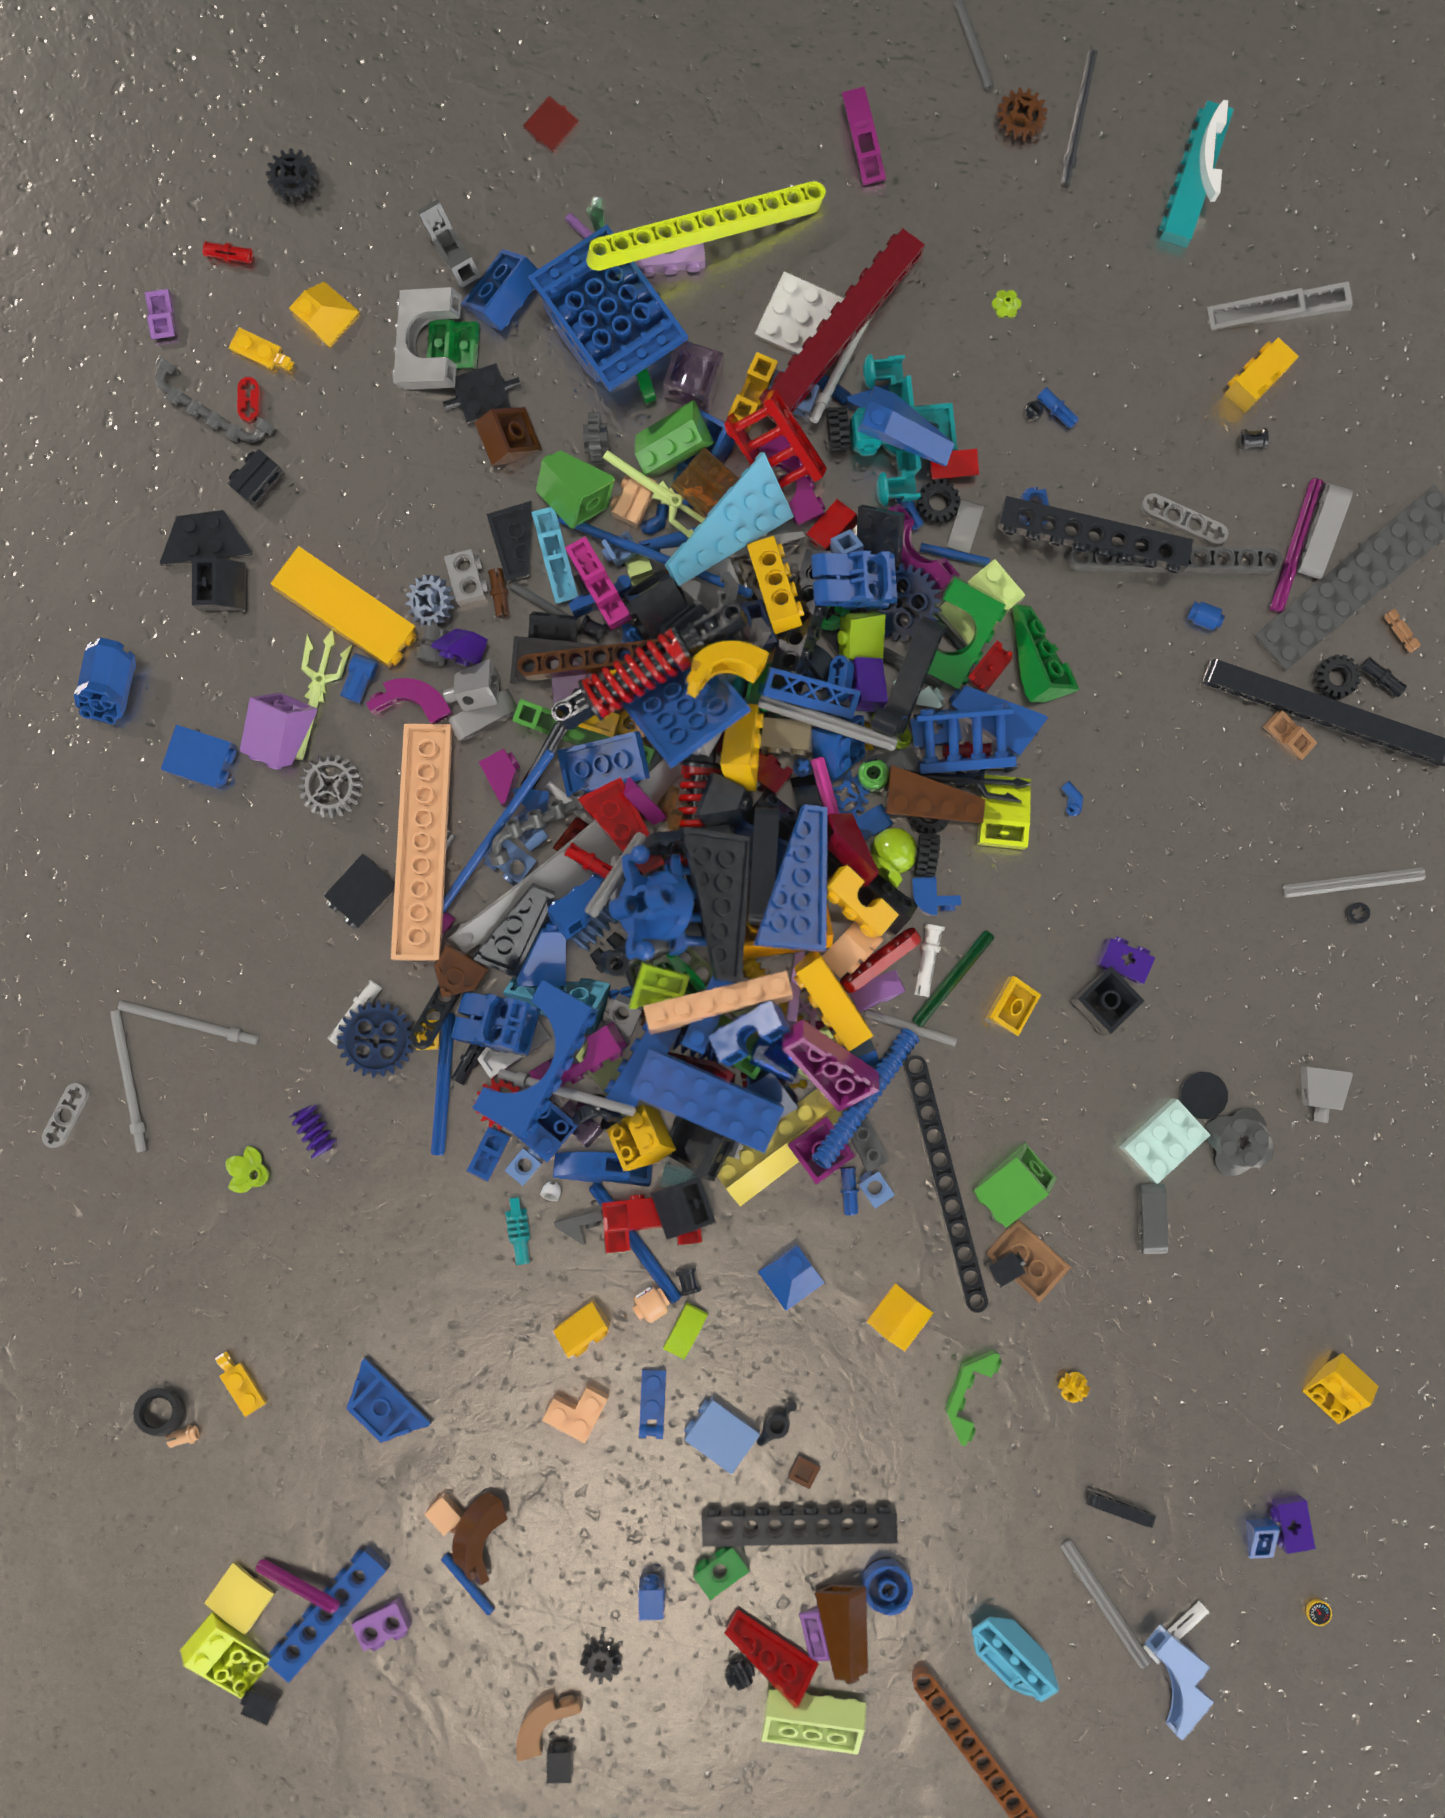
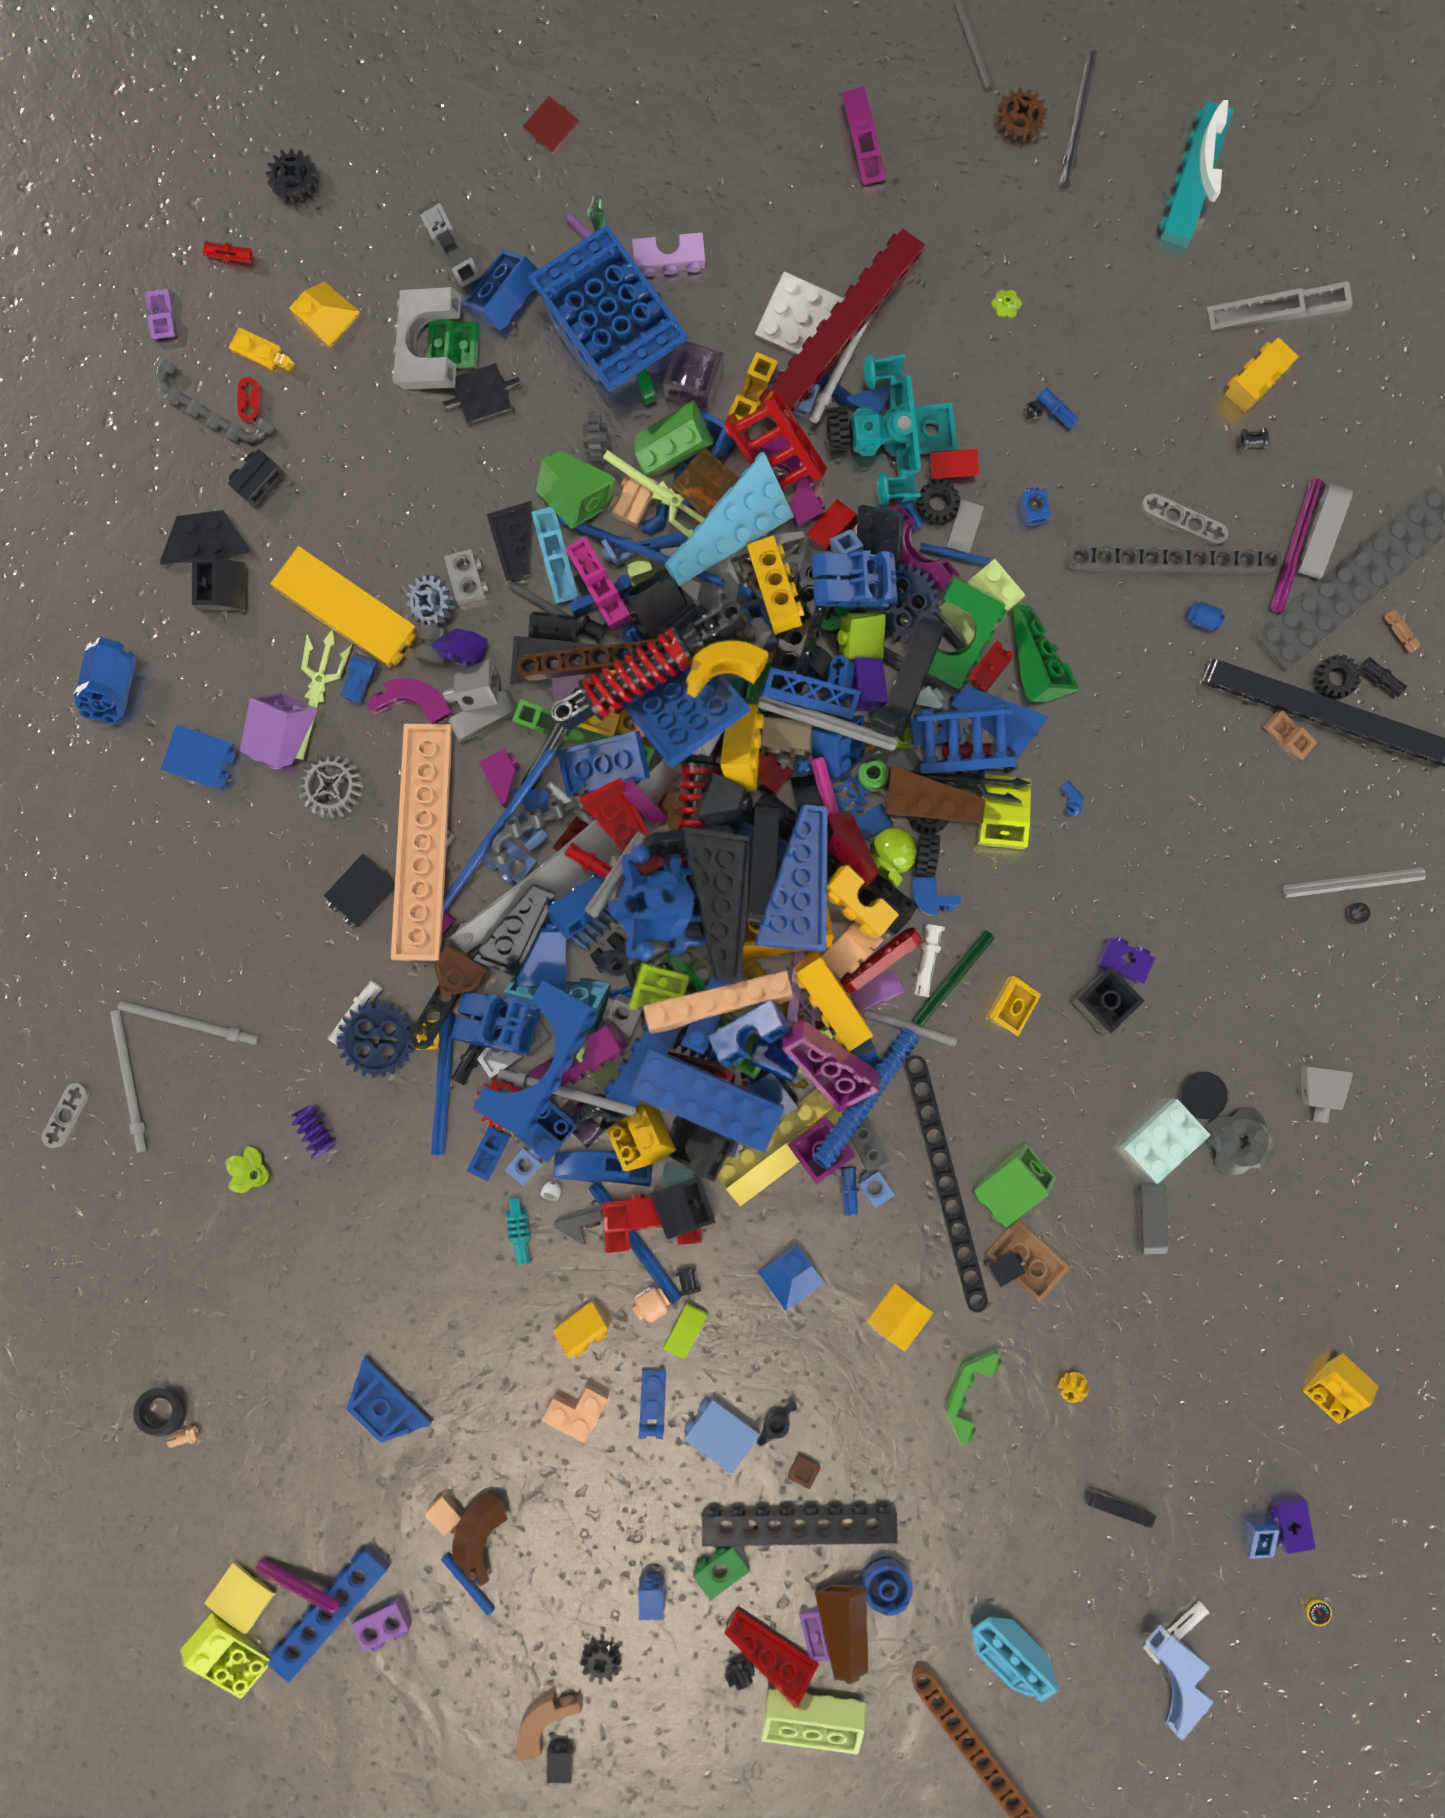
yellow plate [215,1351,267,1417] -> none
black brick [240,1684,282,1726] -> none
reddish brown slope [474,407,542,466] -> none
reddish brown pin [488,568,511,618] -> none
neon yellow beam [586,181,826,271] -> none
blue wedge [857,385,955,467] -> none
black brick [997,496,1194,574] -> none
light grey axle [1060,1540,1151,1669] -> none

